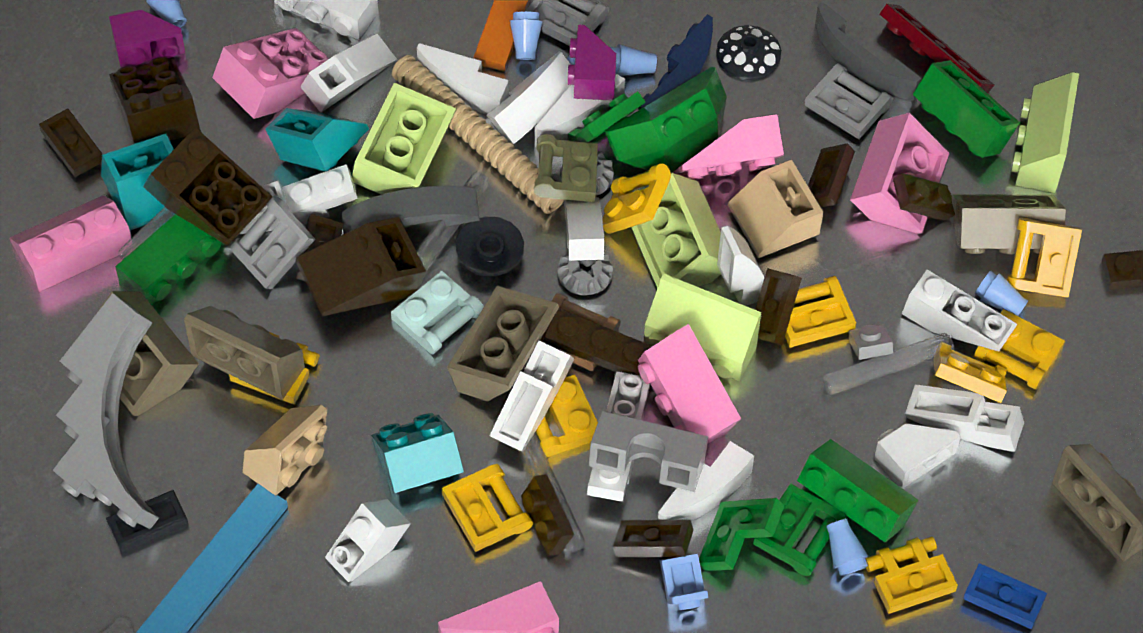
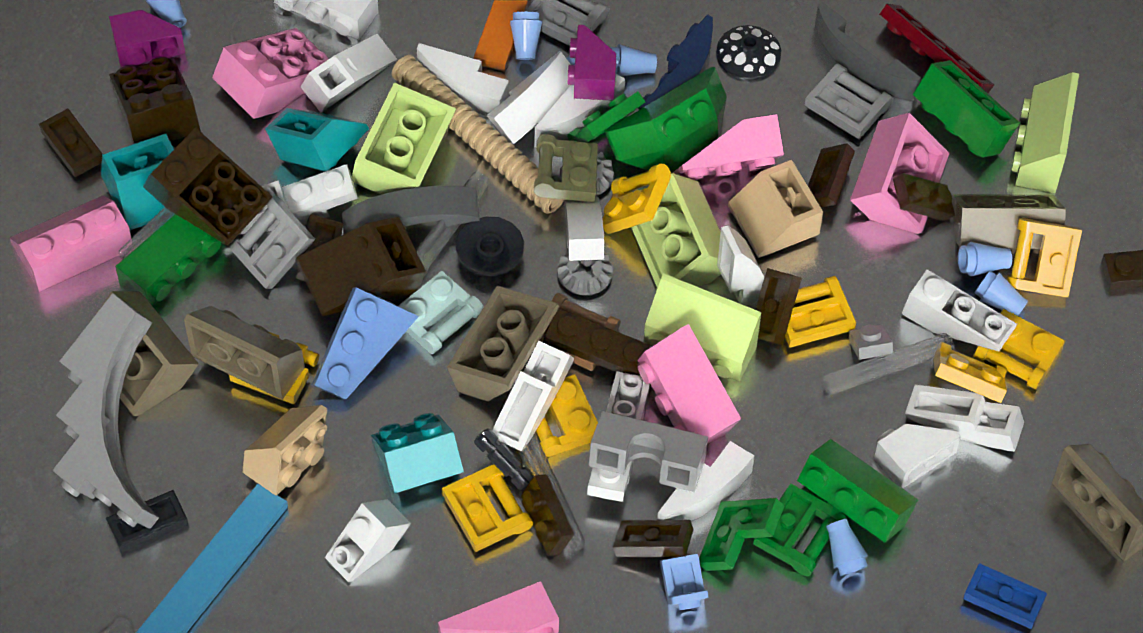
yellow plate [865,536,958,614] -> none
none -> medium blue wing [311,288,419,399]
none -> black axle [474,428,534,490]
none -> light blue cone [958,242,1012,276]

